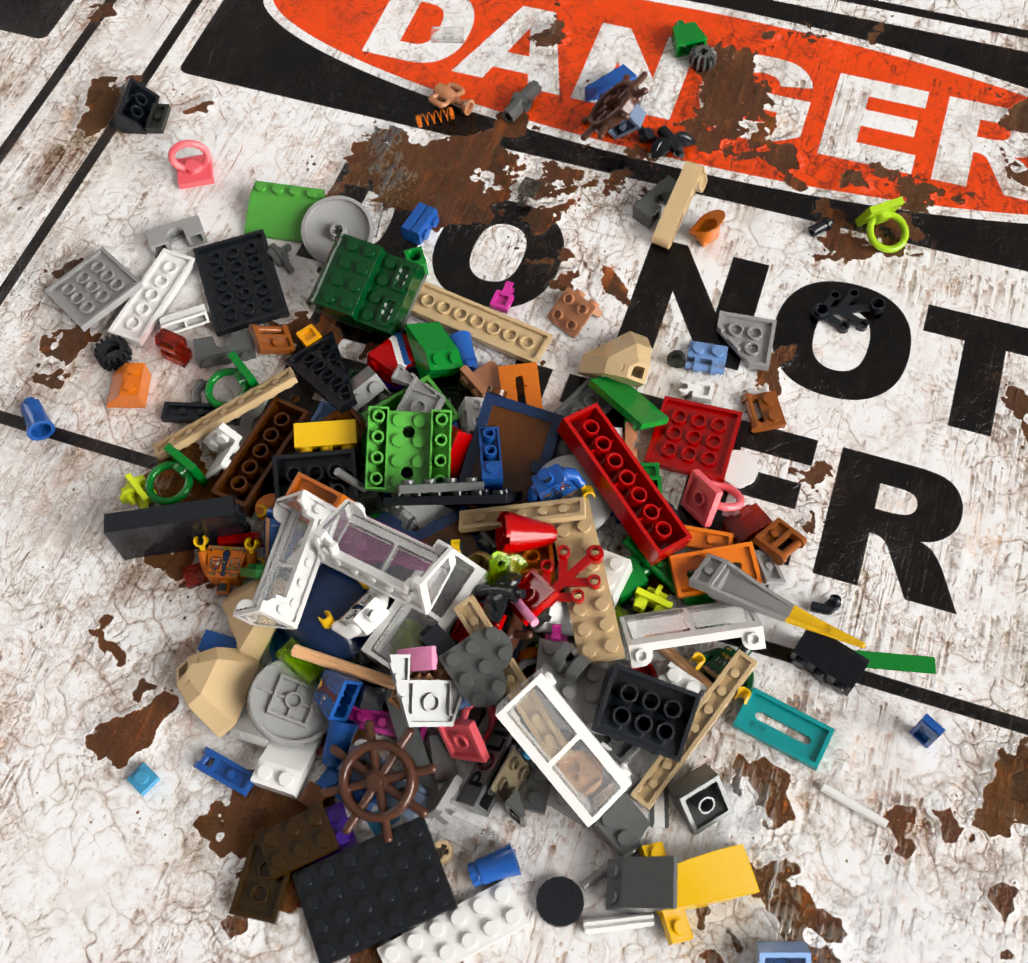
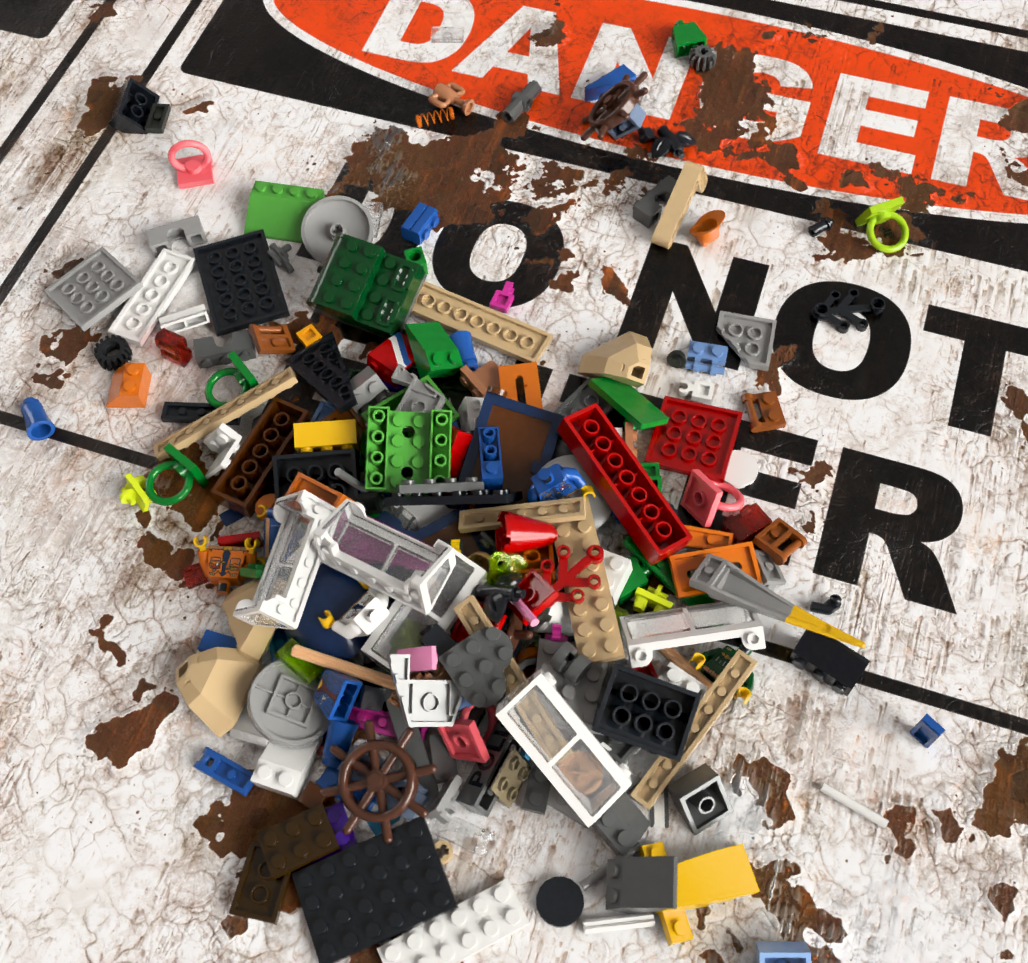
black brick [104,496,251,560] -> none
dark azure plate [127,762,161,796] -> none
dark grey arm [191,379,207,403] -> none
blue plant [467,842,522,887] -> none
dark grey slope [506,789,527,828] -> none
clear smoke plate [517,177,542,208] -> none
nougat bracket [547,287,603,338] -> none
teal piece [732,687,835,771] -> none
green sticker [854,650,936,674] -> none

